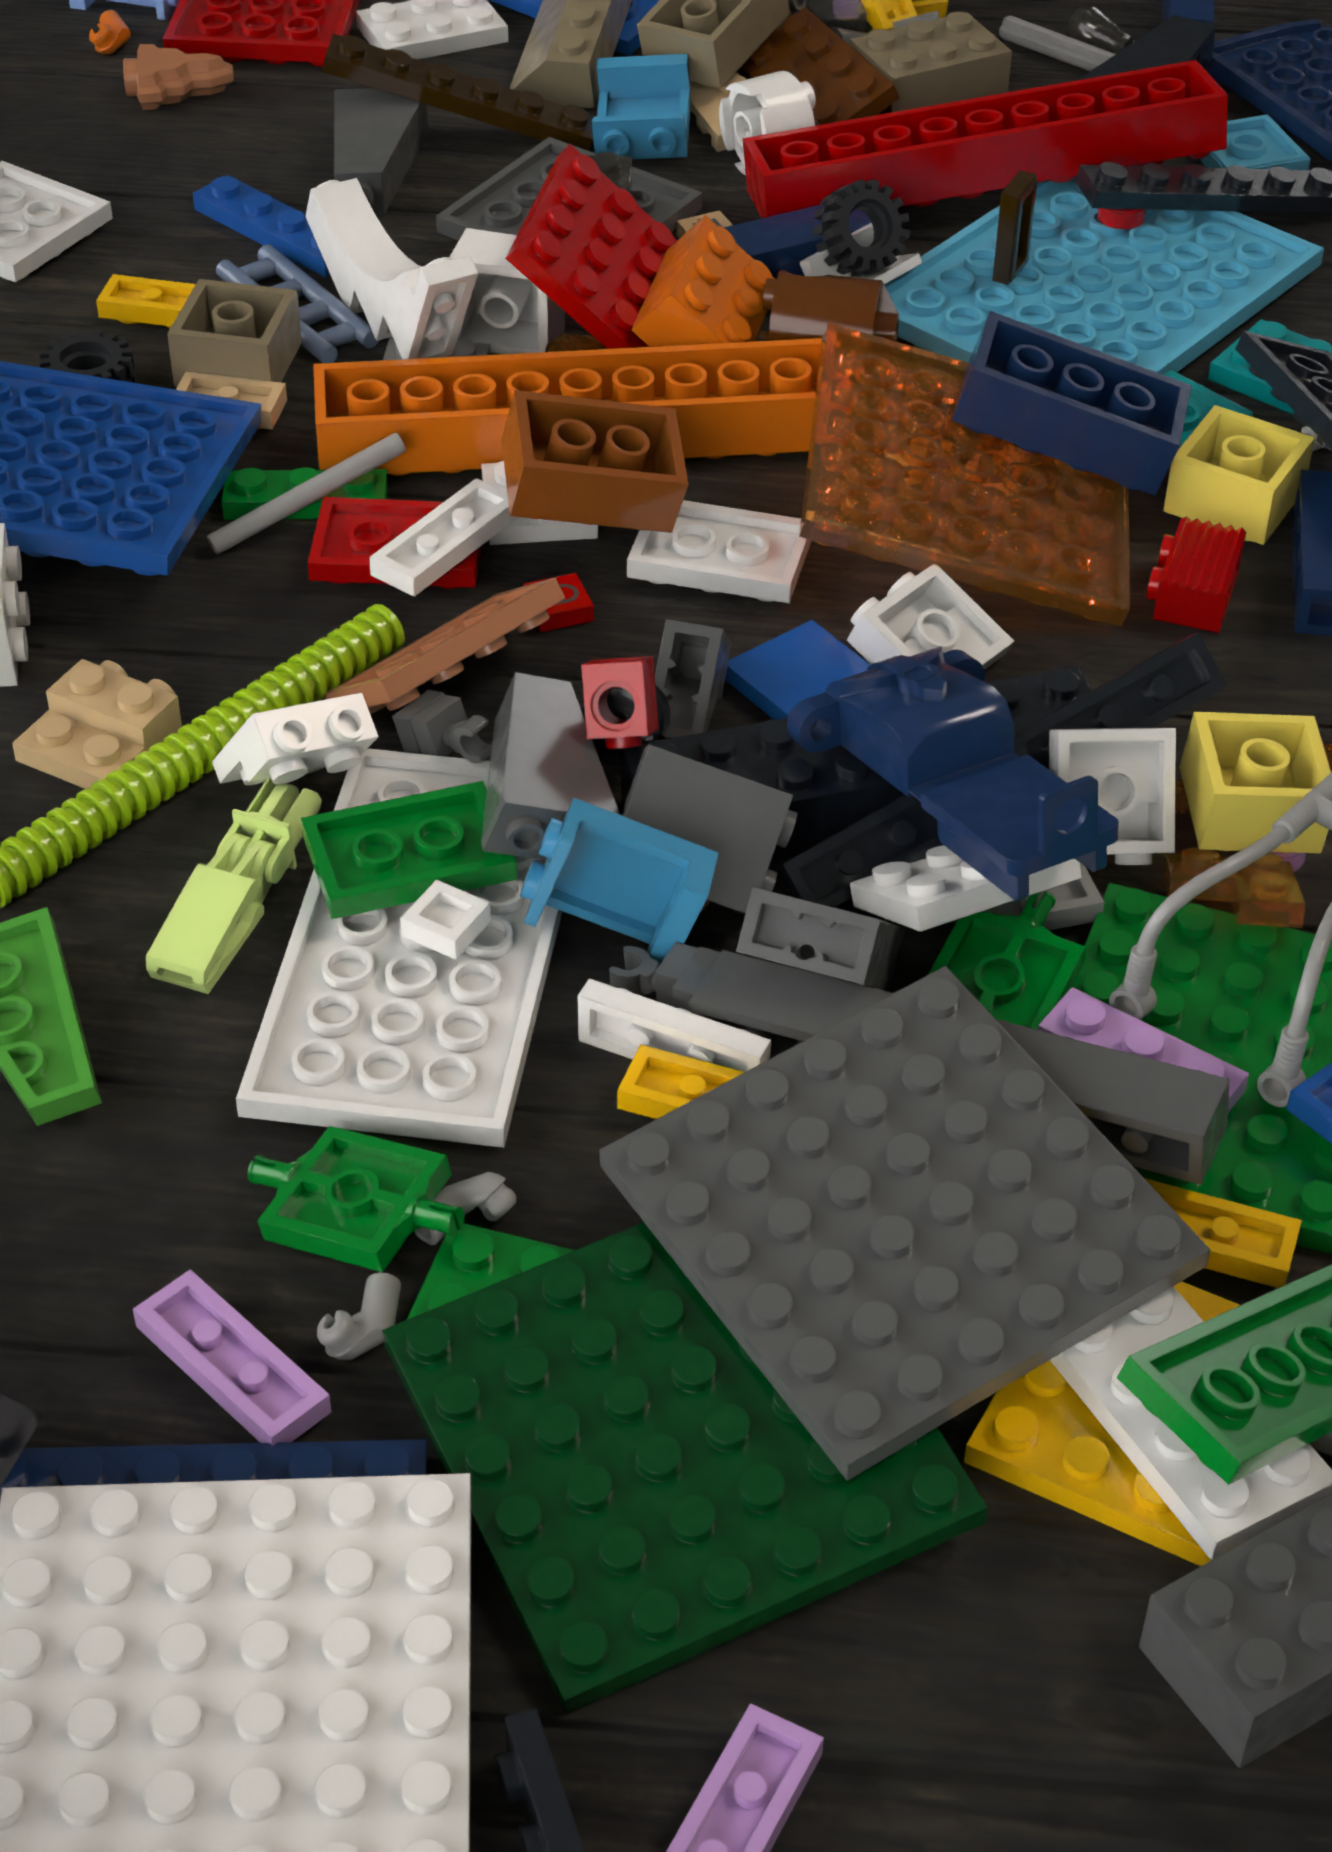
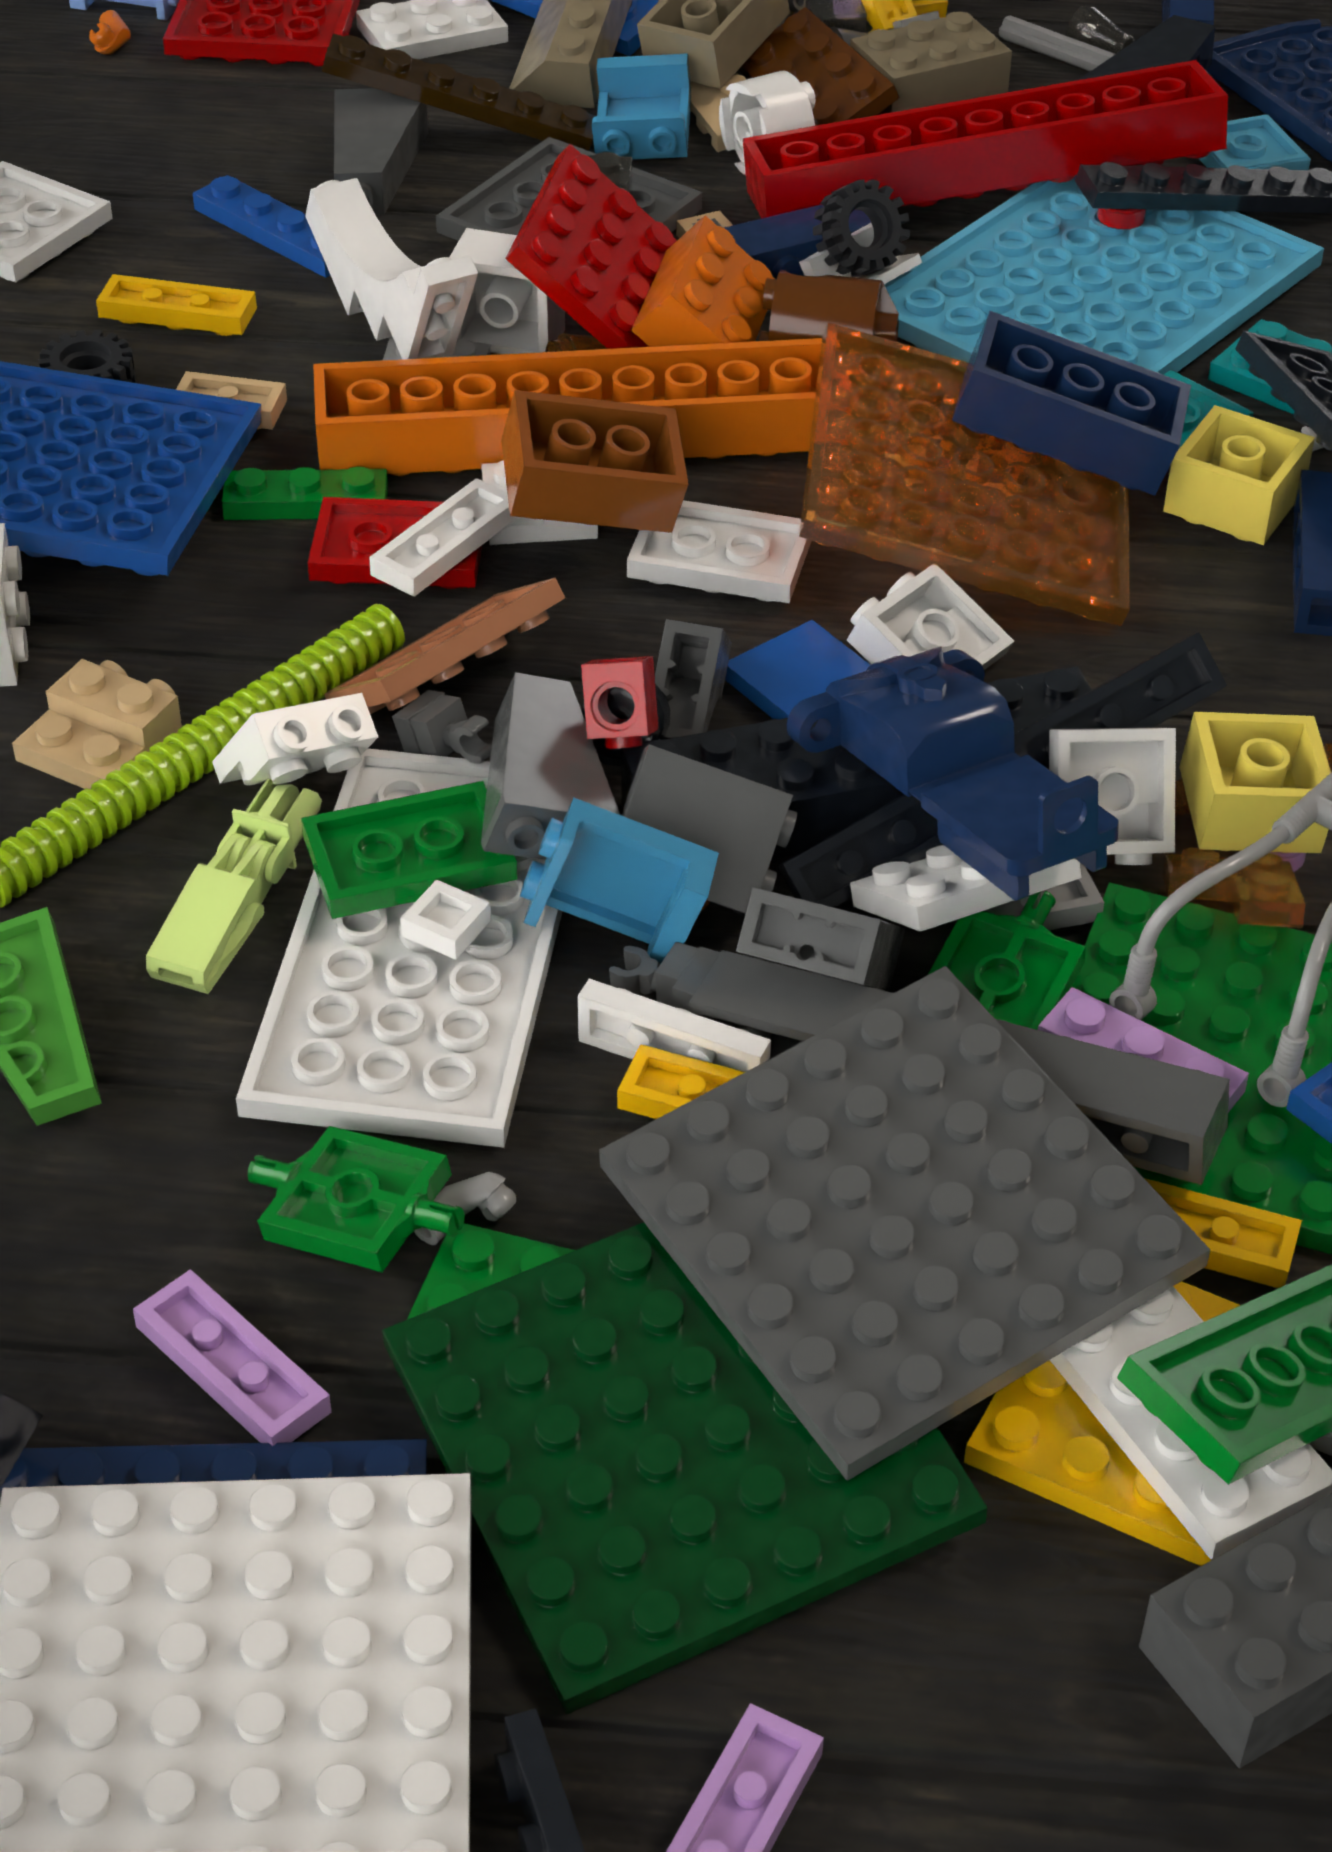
nougat rock [123,44,234,110] -> none
dark tan brick [167,279,302,387] -> none
light grey bar [206,432,406,555] -> none
sand blue bar [216,244,379,363] -> none
light grey arm [317,1272,401,1361] -> none
red tile [523,573,594,632] -> none
dark brown tile [992,170,1038,285] -> none
red brick [1146,516,1246,634] -> none

